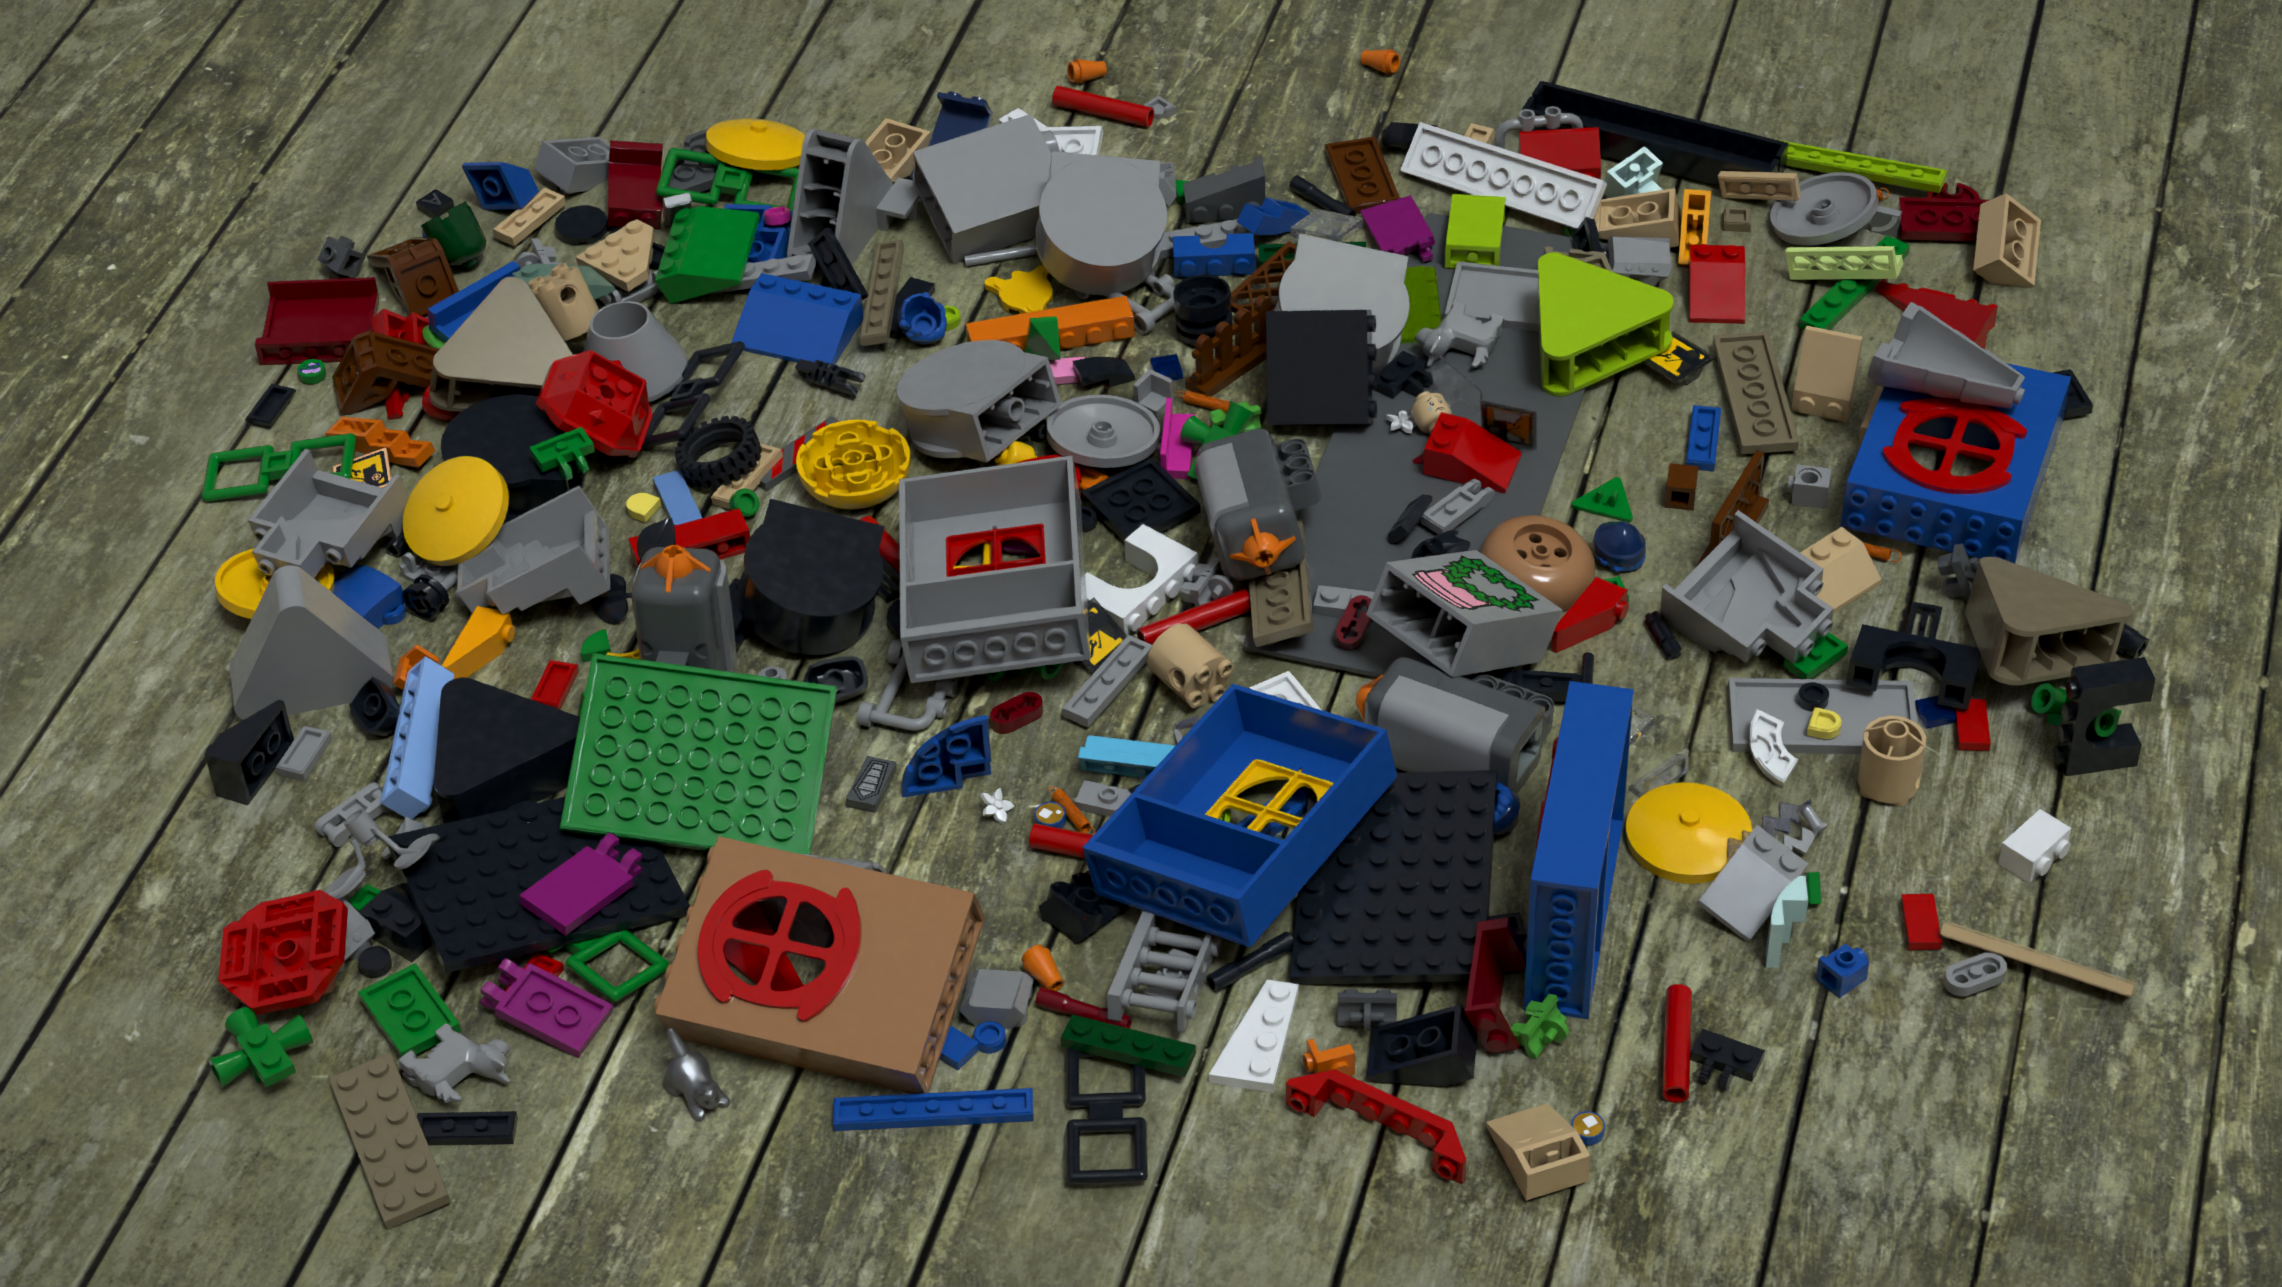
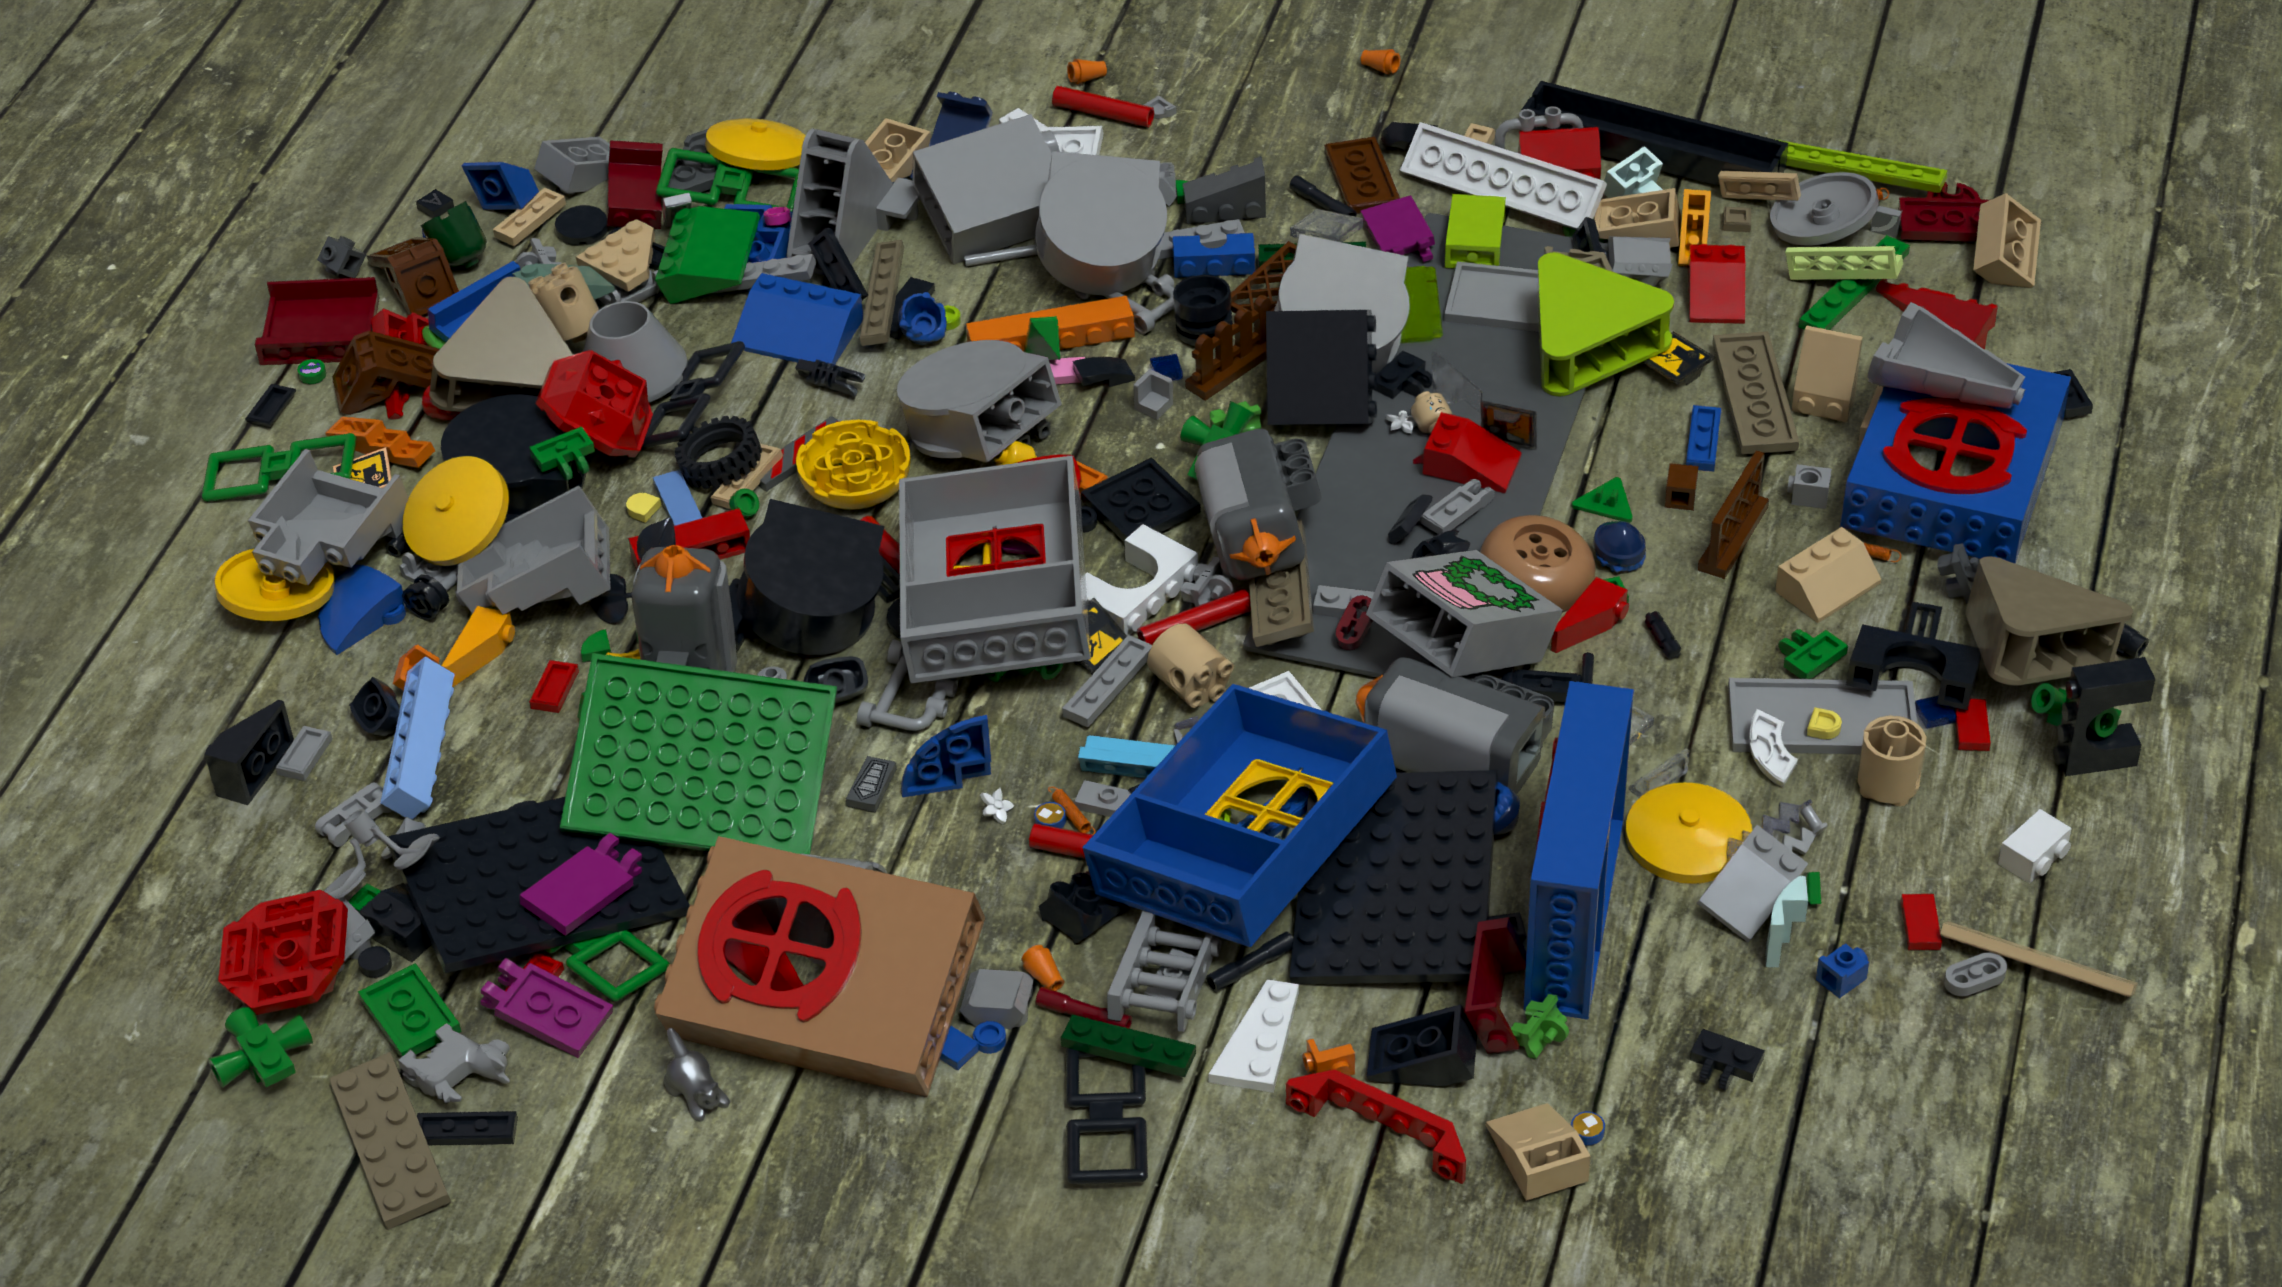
light grey brick [229,565,394,720] -> none
black brick [434,677,580,824] -> none
blue tile [833,1088,1034,1131] -> none
yellow tile [984,265,1053,314] -> none
dark red beam [990,692,1043,734] -> none
light grey dish [1046,395,1160,468] -> none
dark pink panel [1160,398,1195,479] -> none
orange piece [1175,390,1230,414] -> none
blue slope [1237,197,1315,235] -> none
dark grey hips [1338,989,1397,1031] -> none
light grey animal [1415,300,1504,368] -> none
light grey panel [1660,510,1834,664] -> none
red piece [1663,984,1692,1103] -> none
black tile [1798,682,1829,711] -> none

